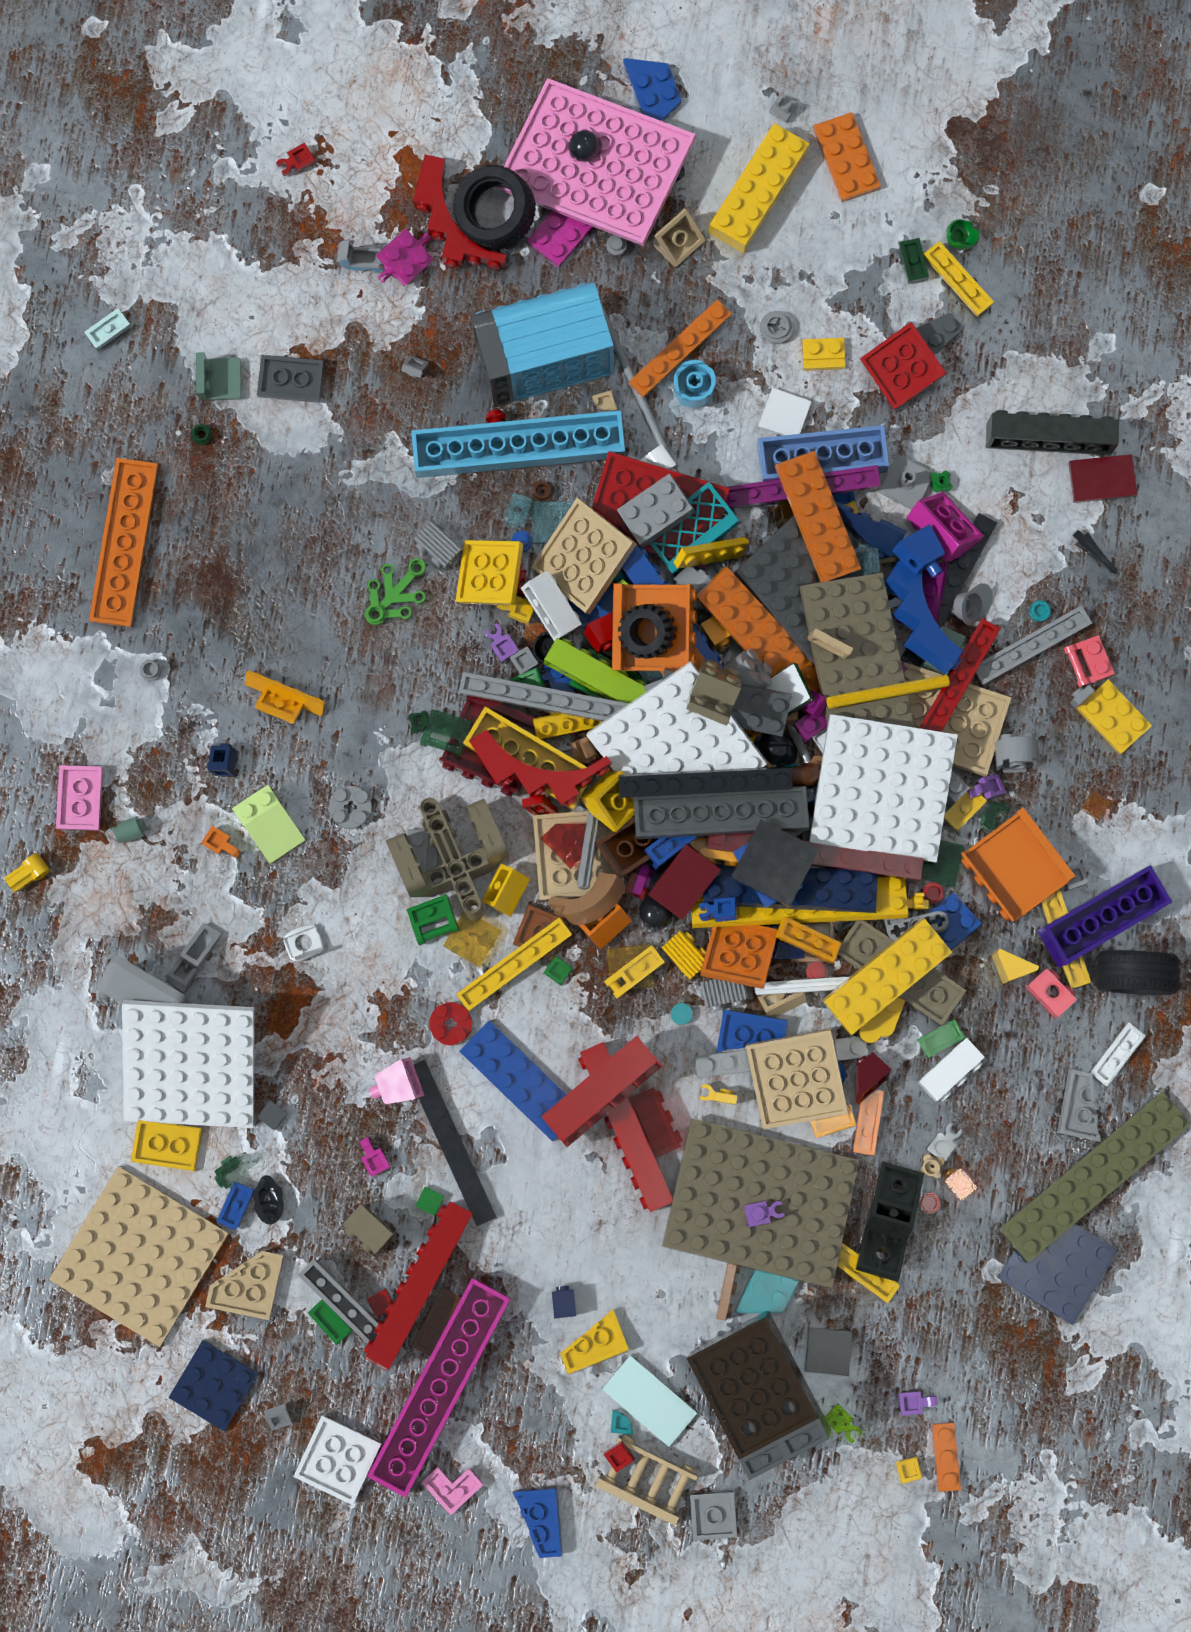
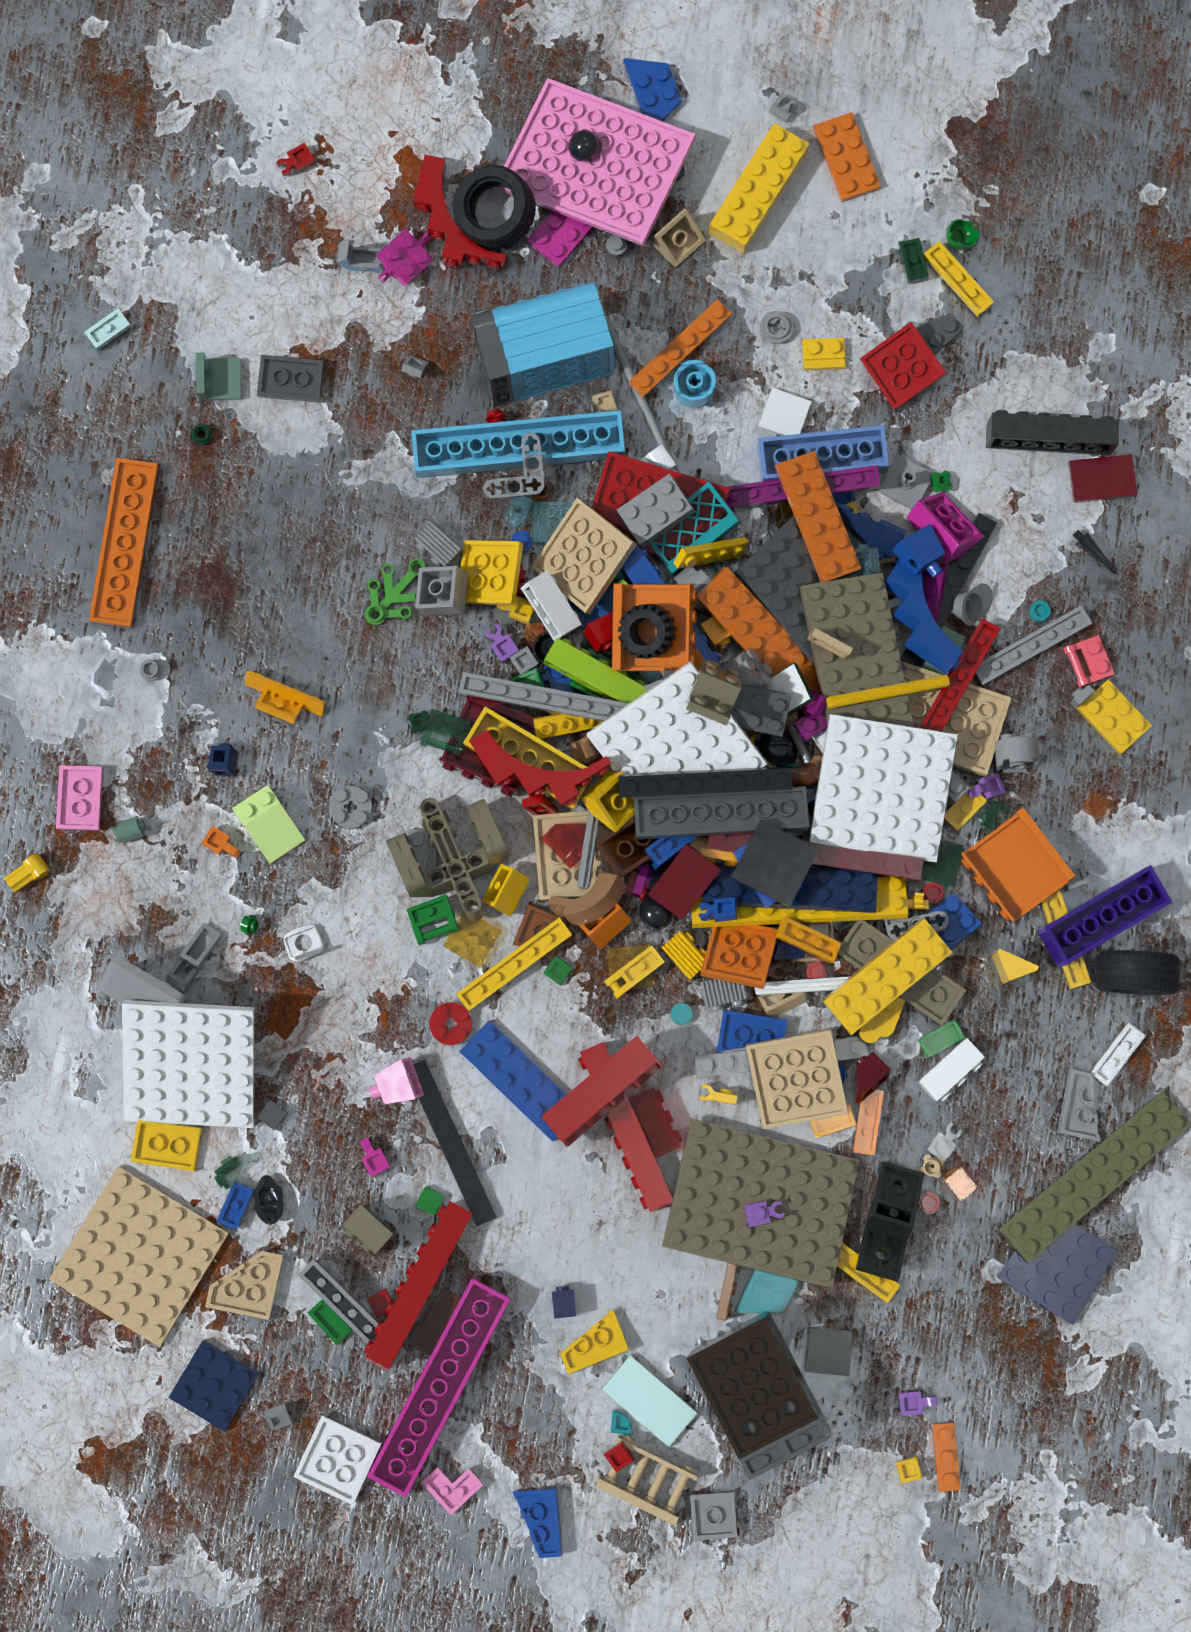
clear neon green plate [824,1403,862,1443] -> none
coral brick [1026,968,1077,1018] -> none
none -> green plate [240,915,259,936]
none -> light grey brick [415,566,468,616]
none -> light grey beam [483,433,544,498]

